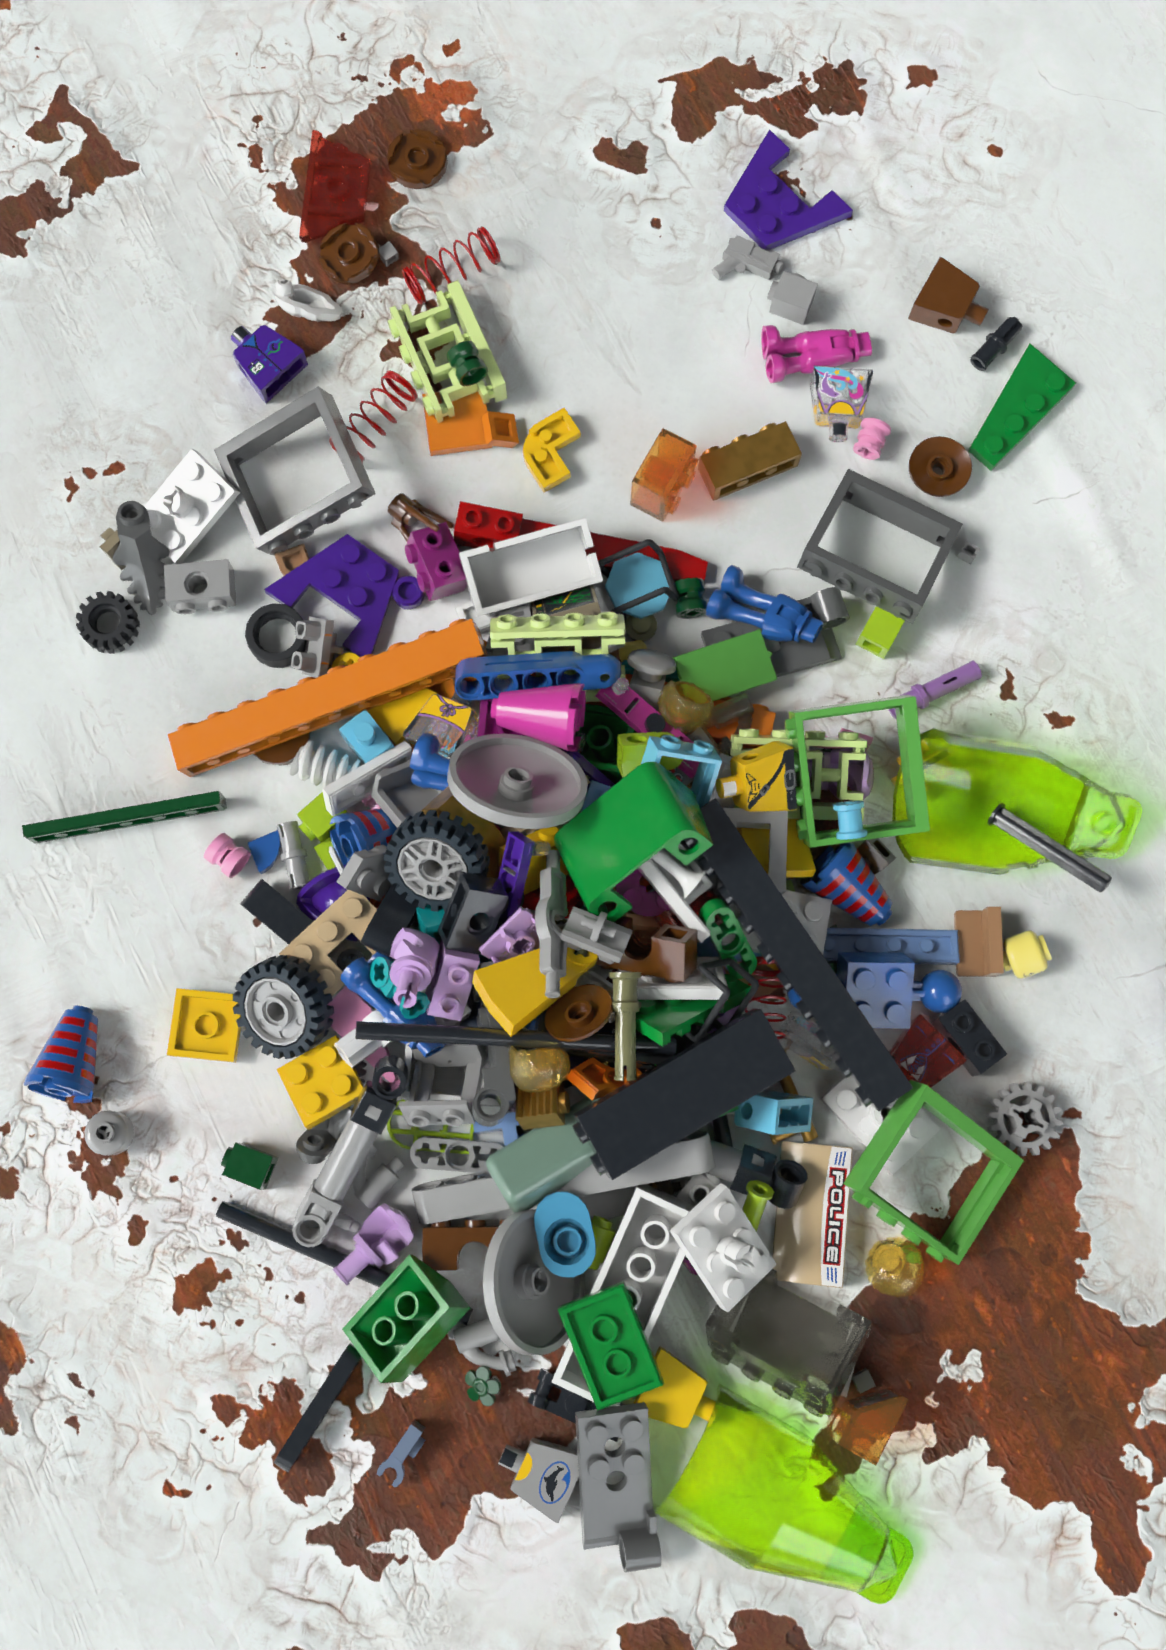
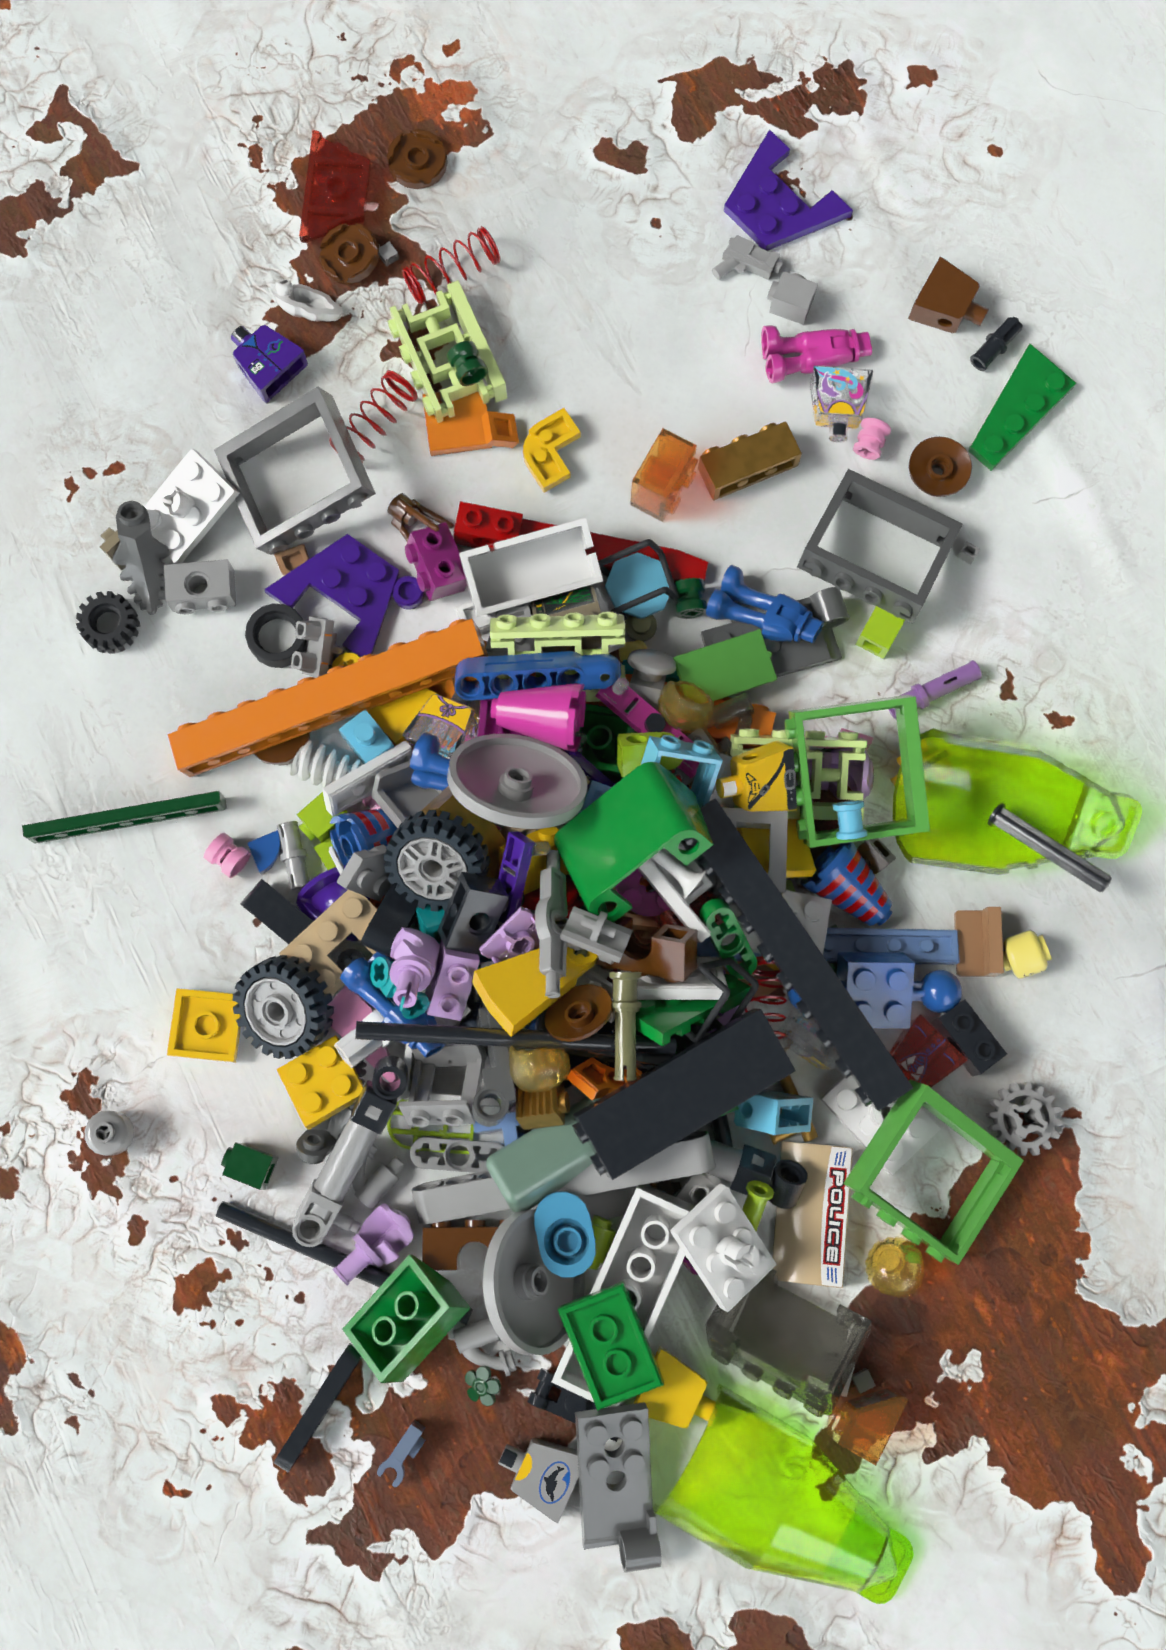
blue cone [24,1005,98,1103] -> none

